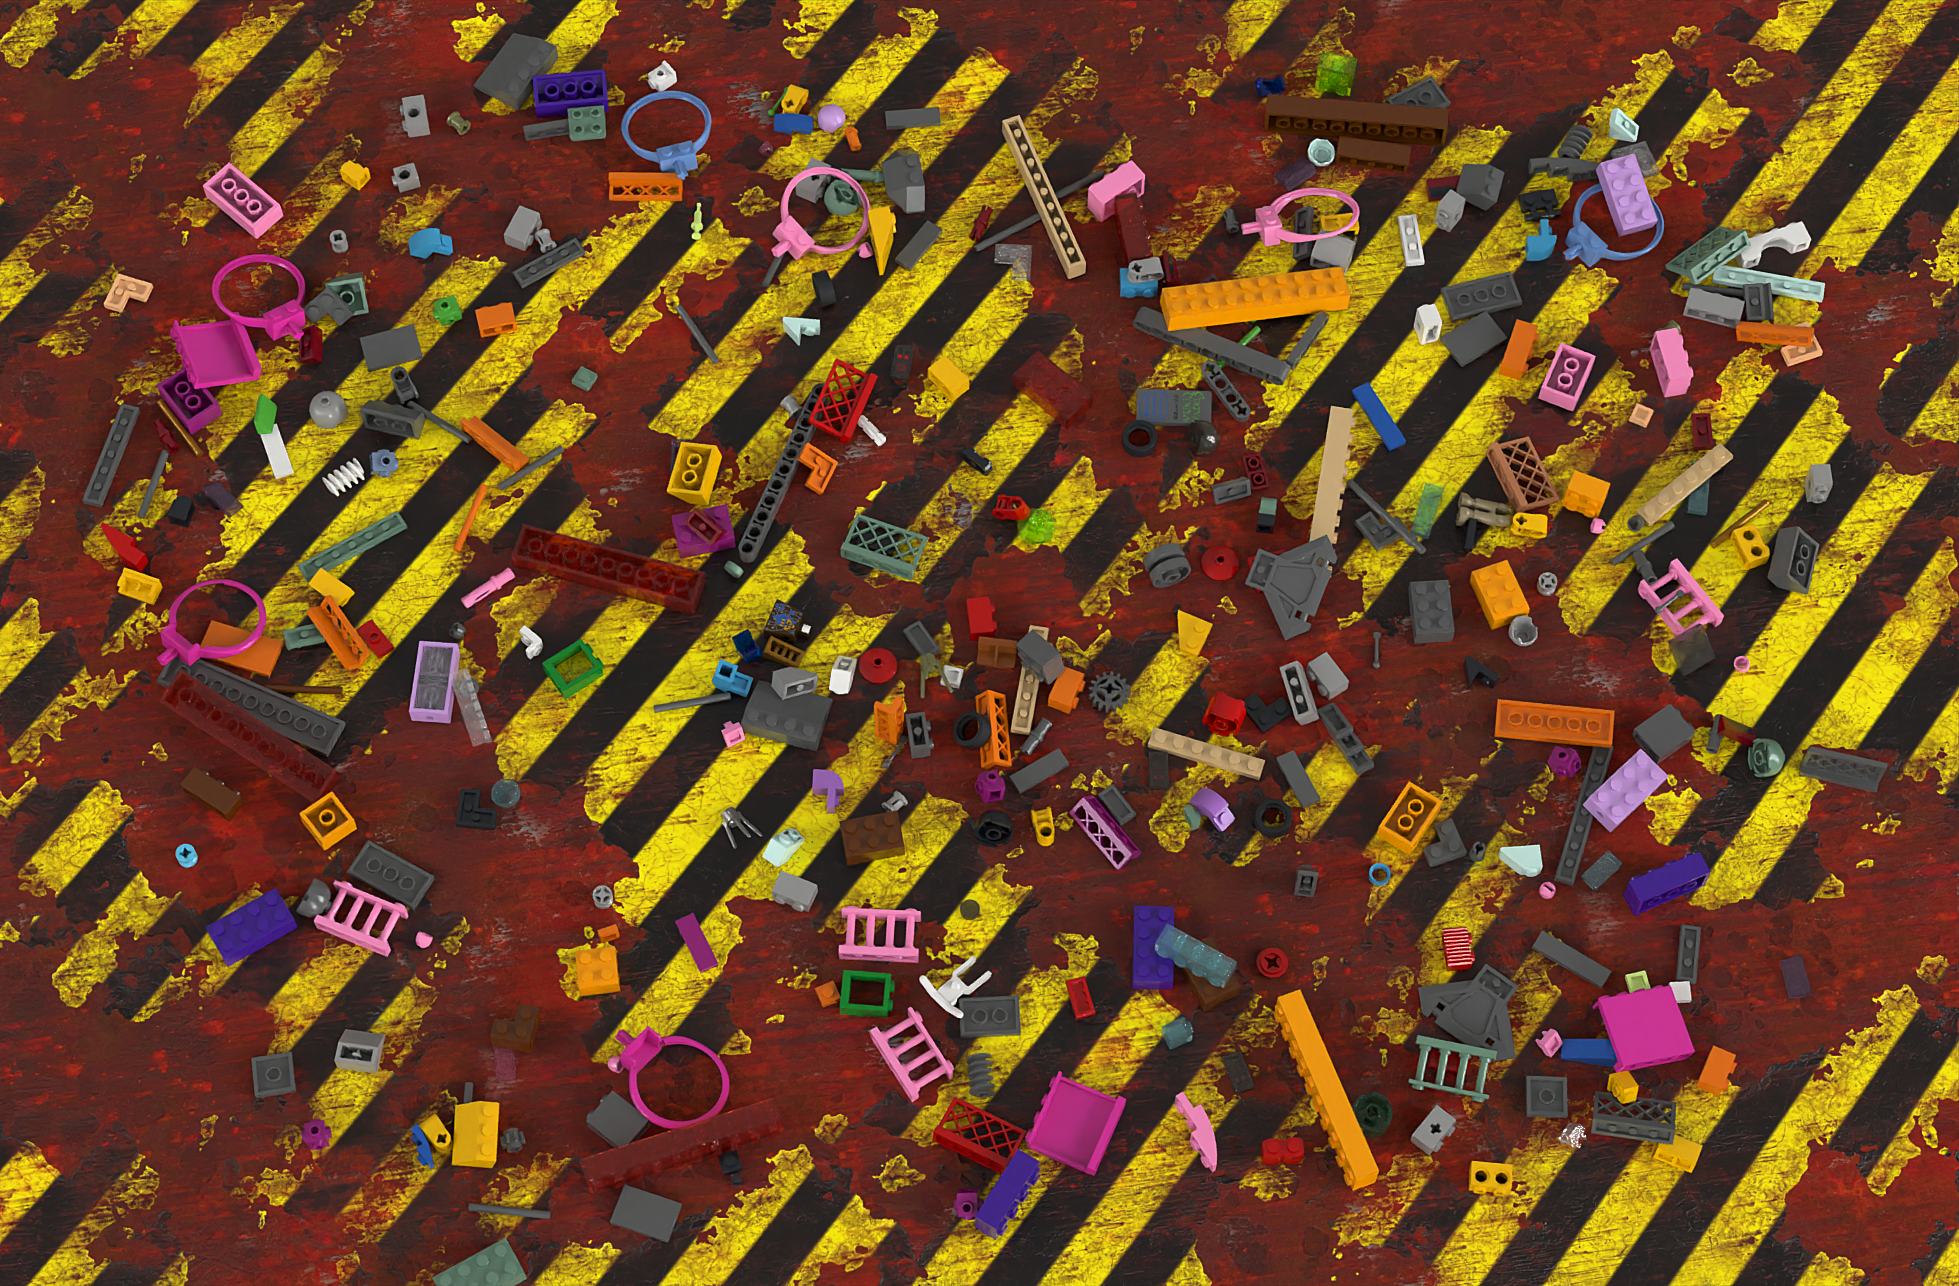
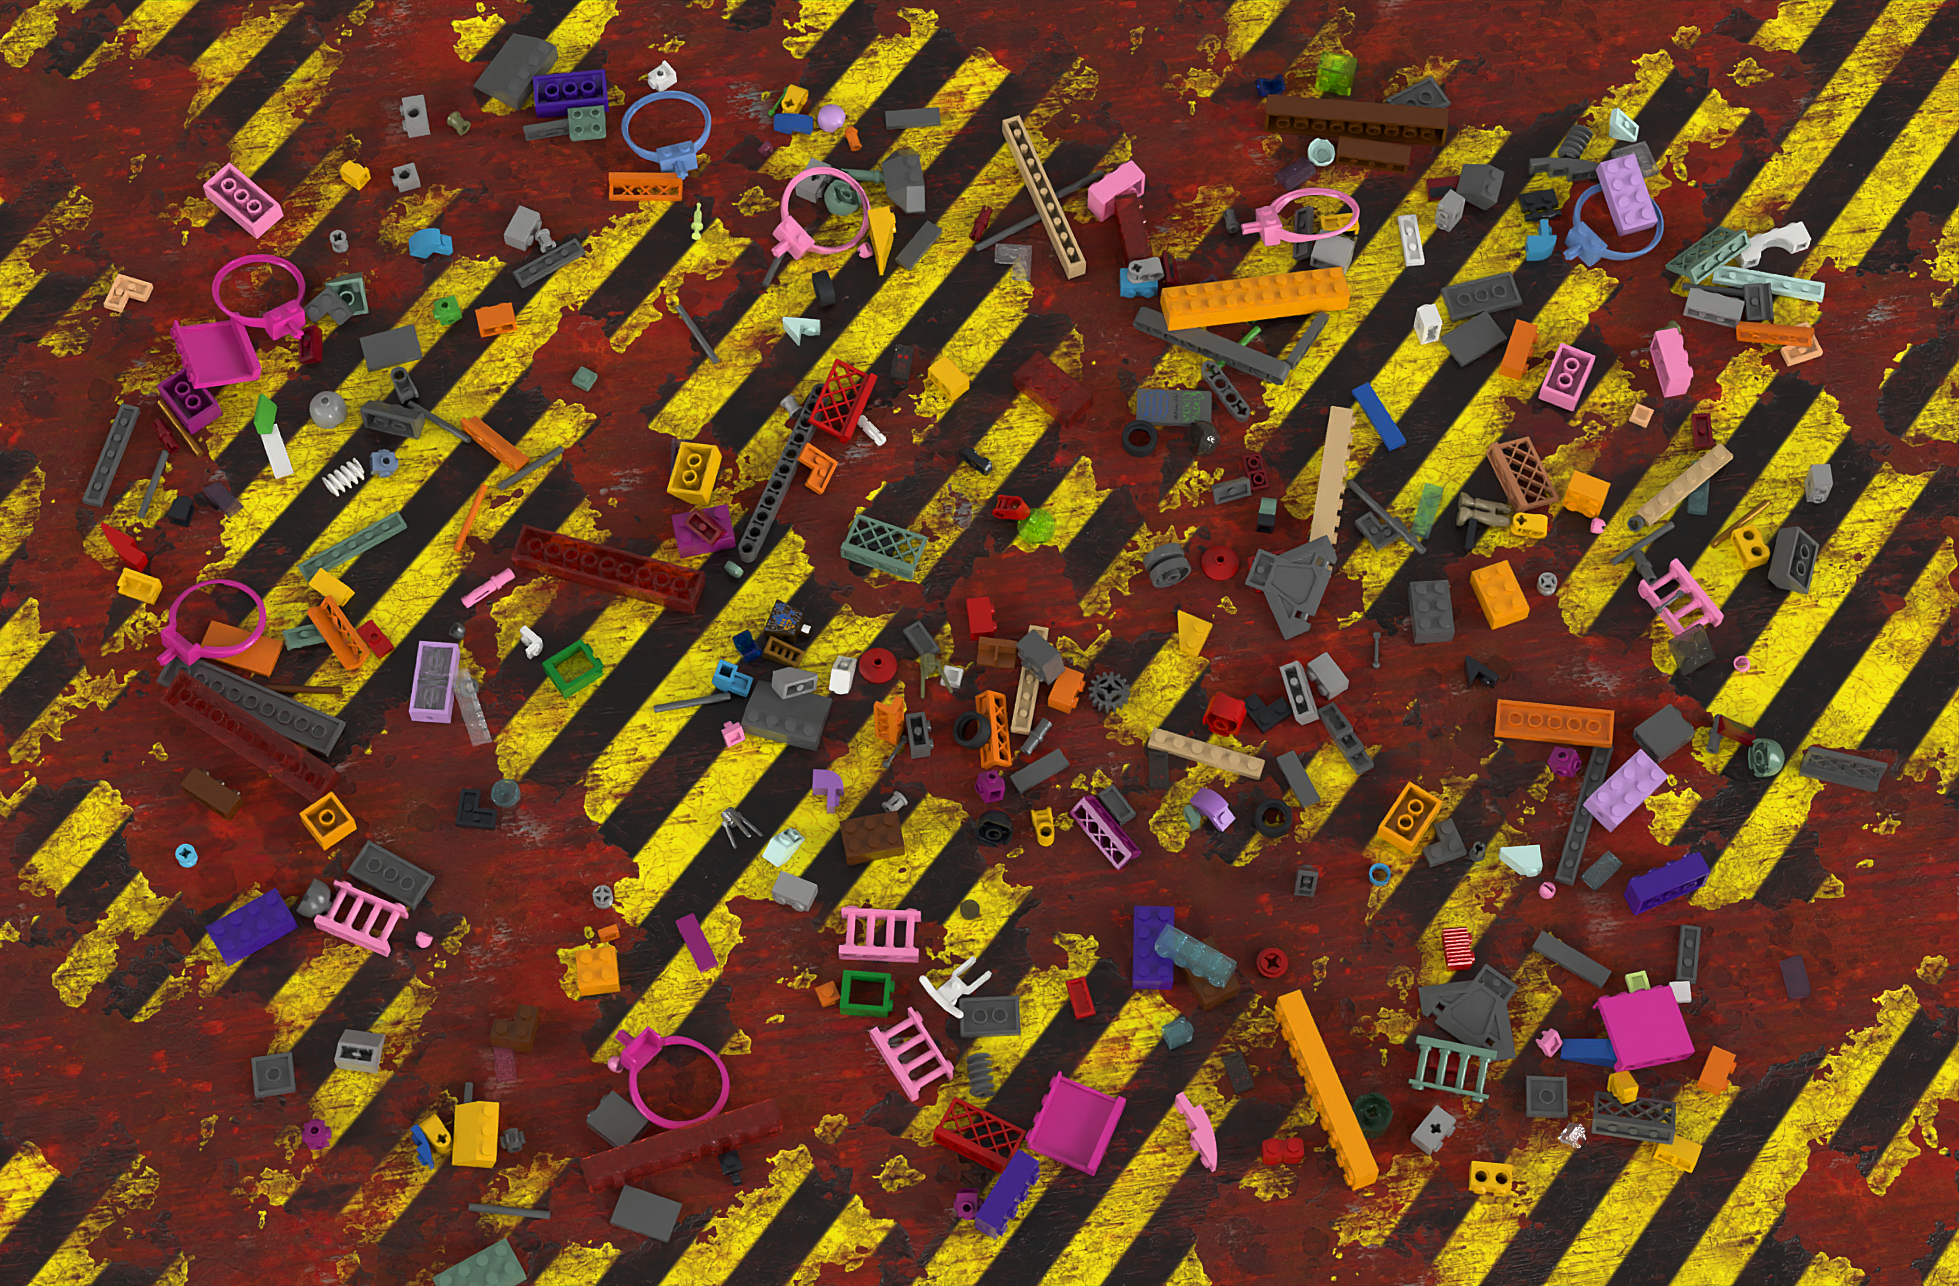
light grey hair [1509,615,1538,647] -> none

